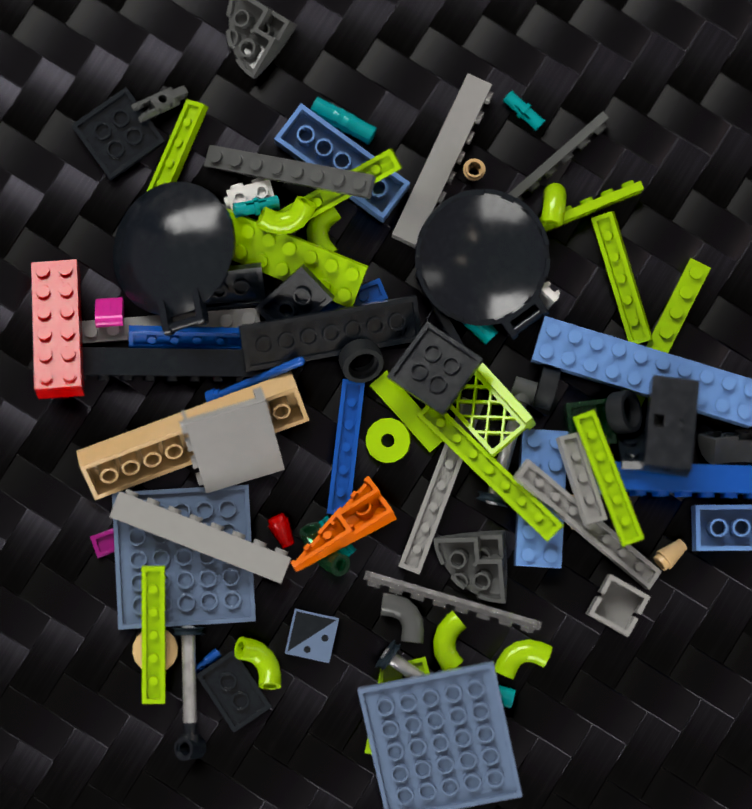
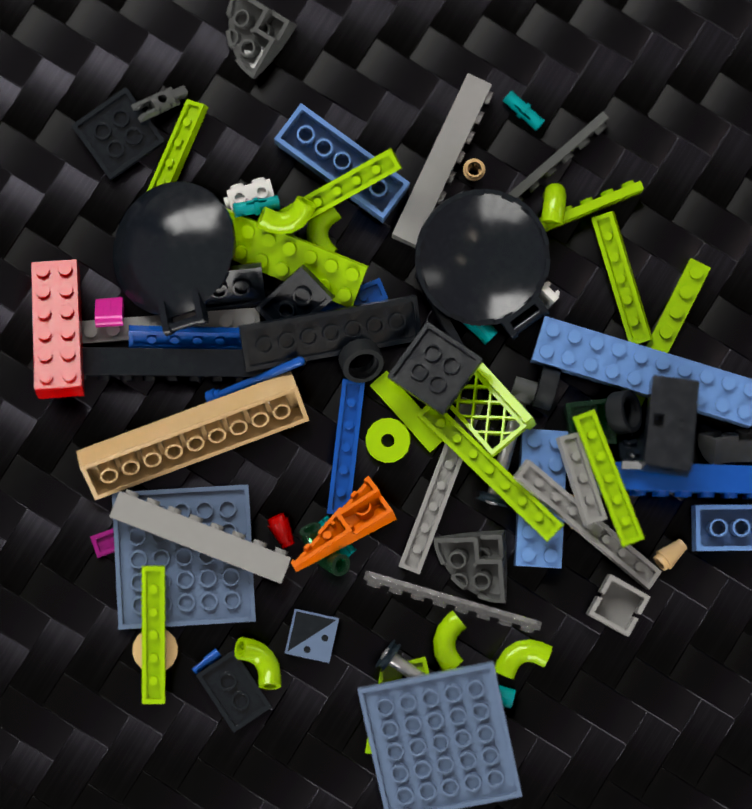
piece [173,625,207,761] -> none
light grey panel [179,387,285,493] -> none
dark grey plate [204,145,376,199] -> none
teal axle [310,97,377,145] -> none
dark grey cylinder [380,593,425,644] -> none

